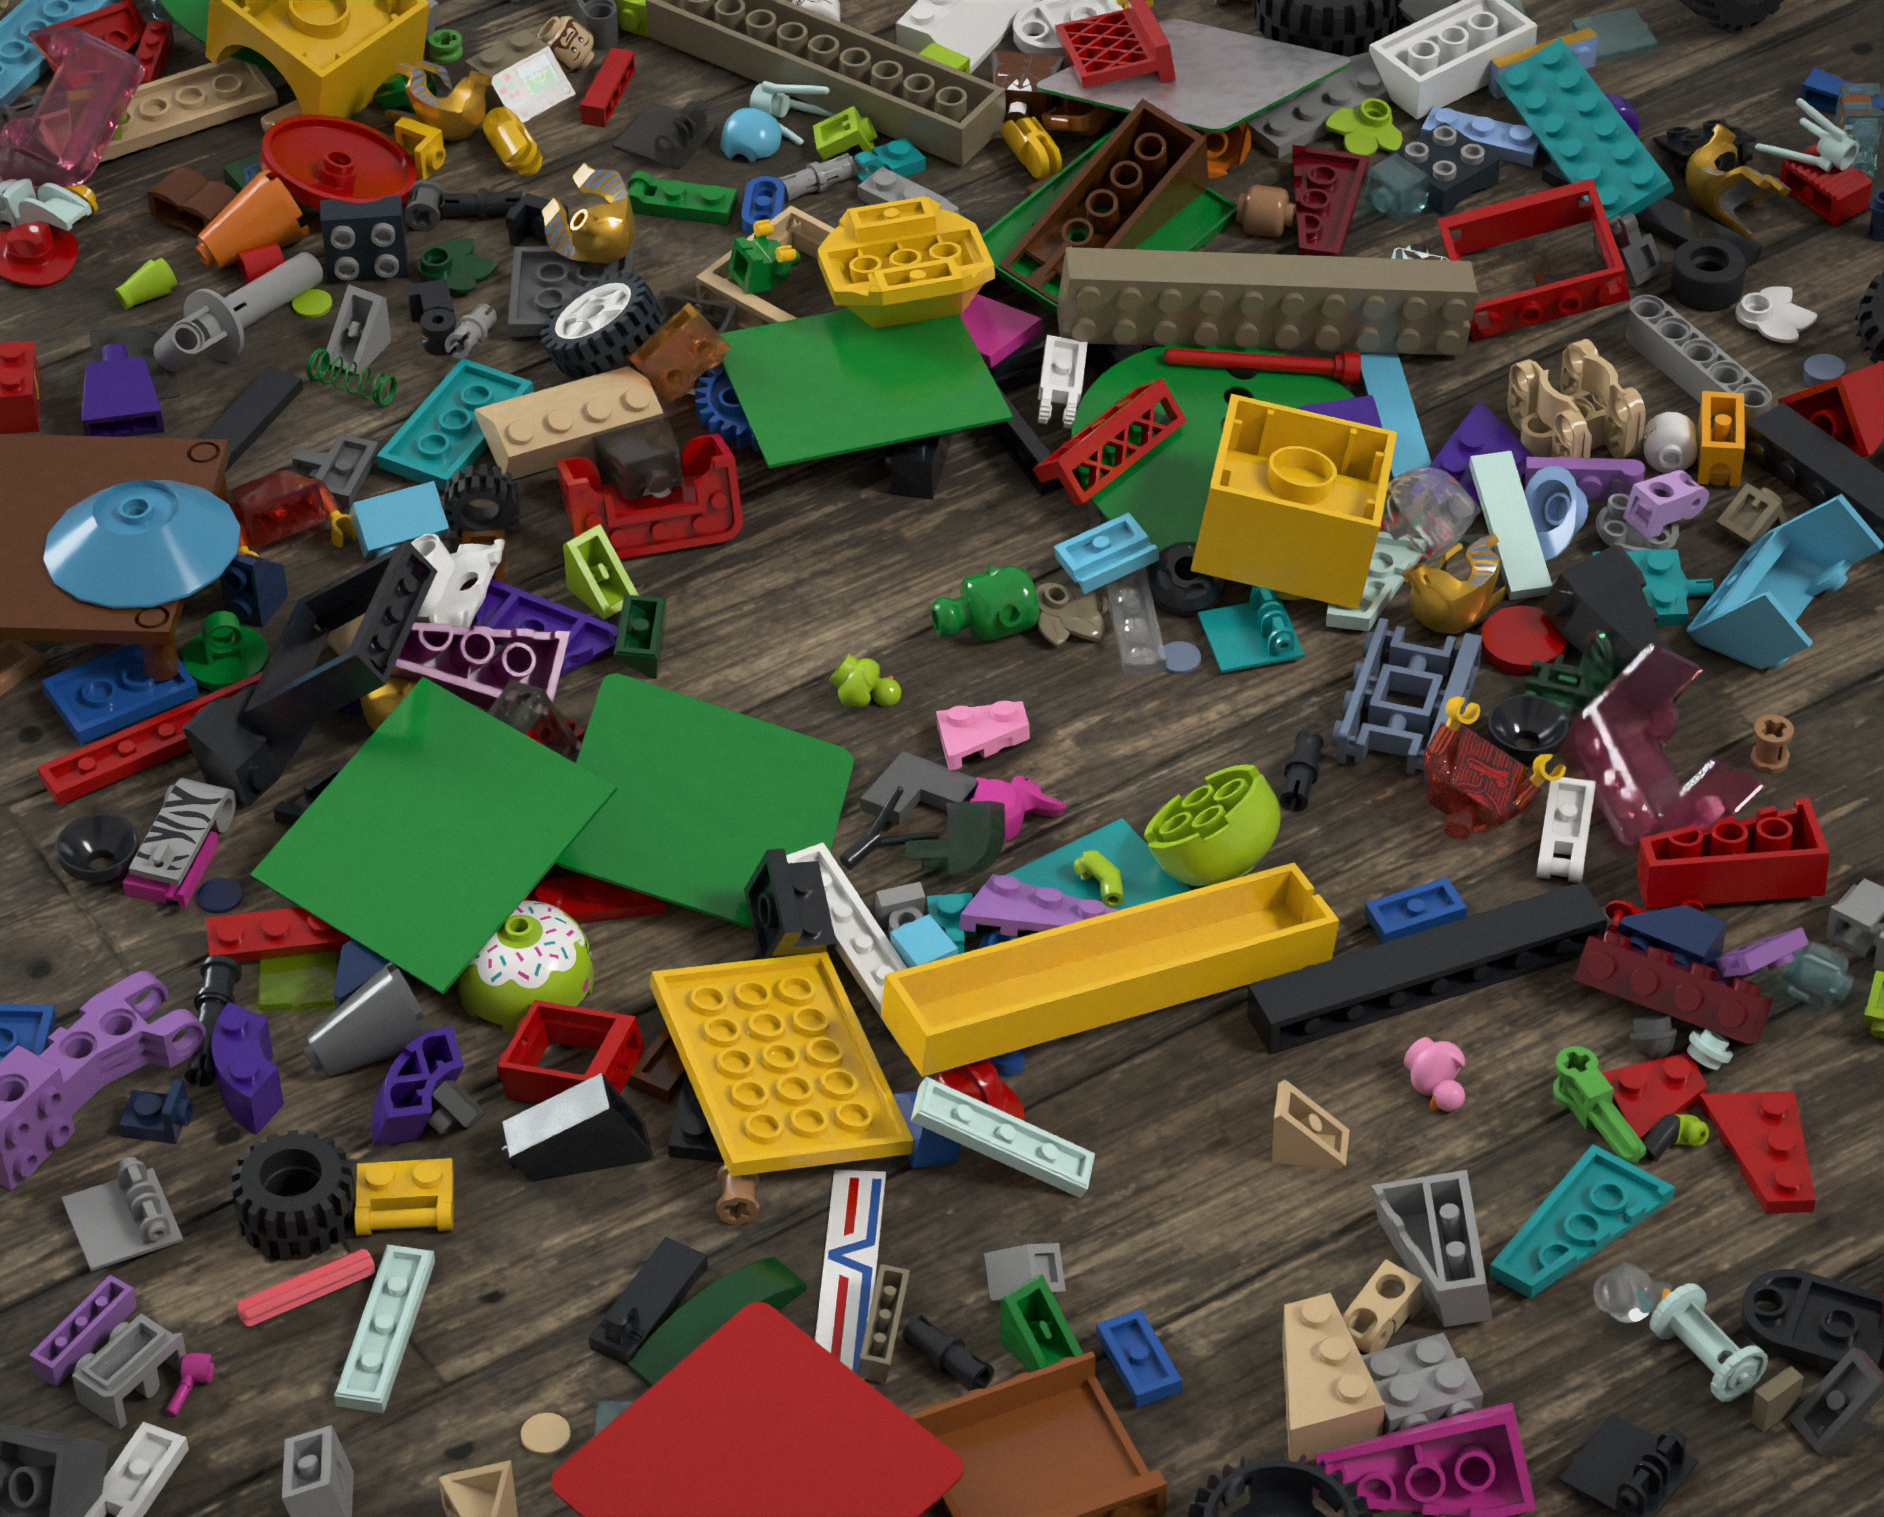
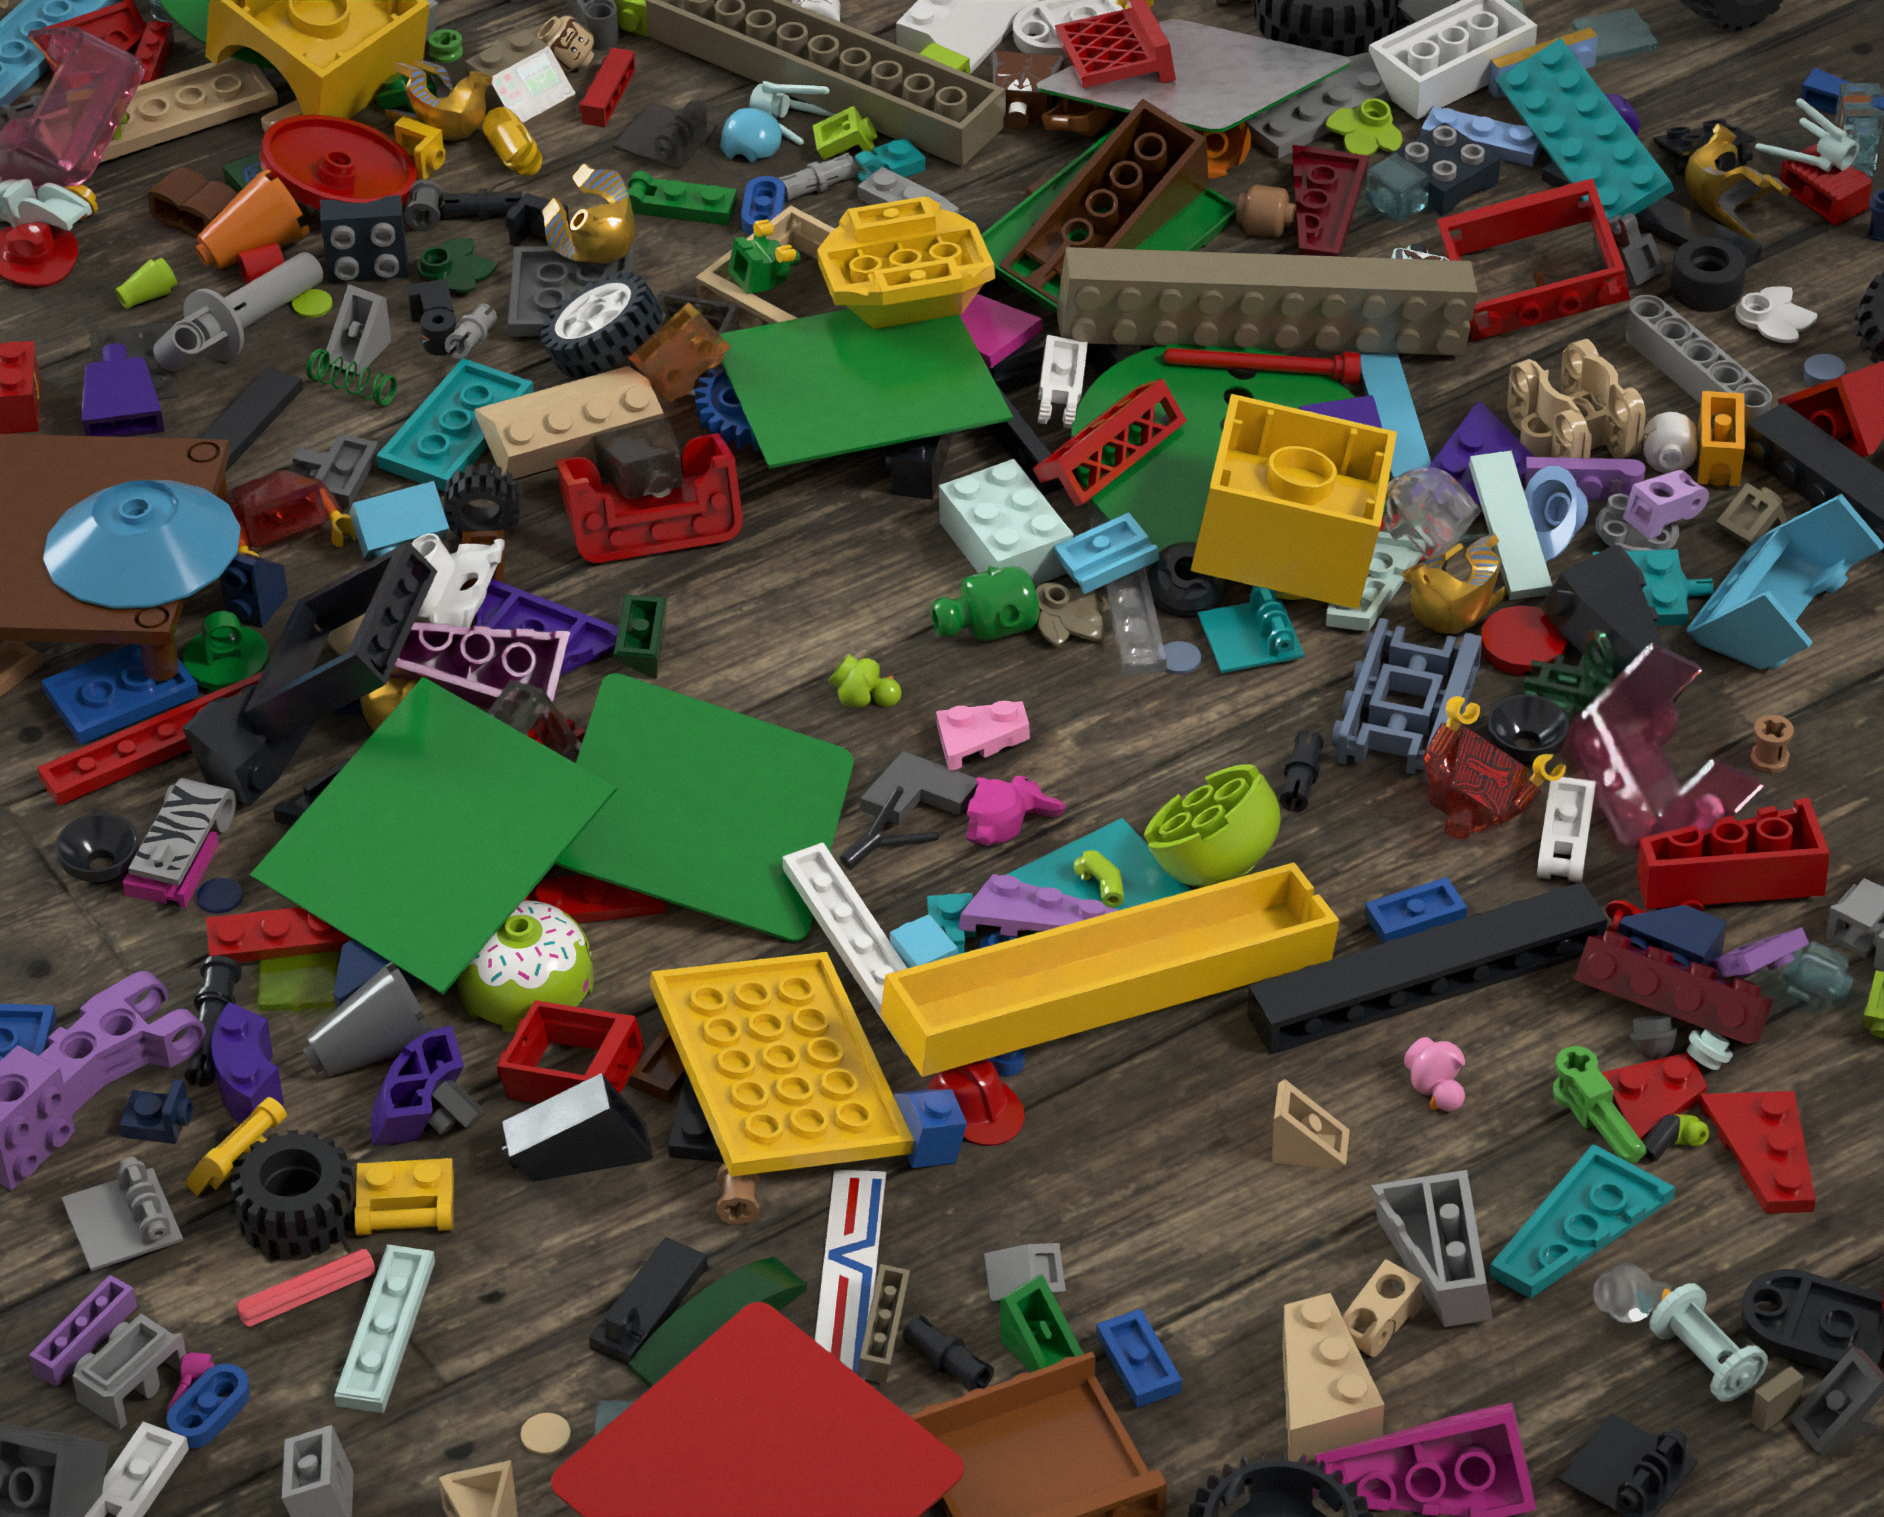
lime slope [563,524,639,619] -> none
black bracket [744,848,837,959] -> none
light grey tile [874,882,925,934] -> none
clear green brick [905,801,1005,877] -> none
light aqua tile [911,1077,1095,1198] -> none
yellow arm [1001,116,1062,180] -> none
light grey plate [1361,1332,1483,1435] -> none
none -> blue plate [166,1364,250,1448]
none -> yellow plate [184,1097,287,1196]
none -> light aqua brick [939,459,1074,586]

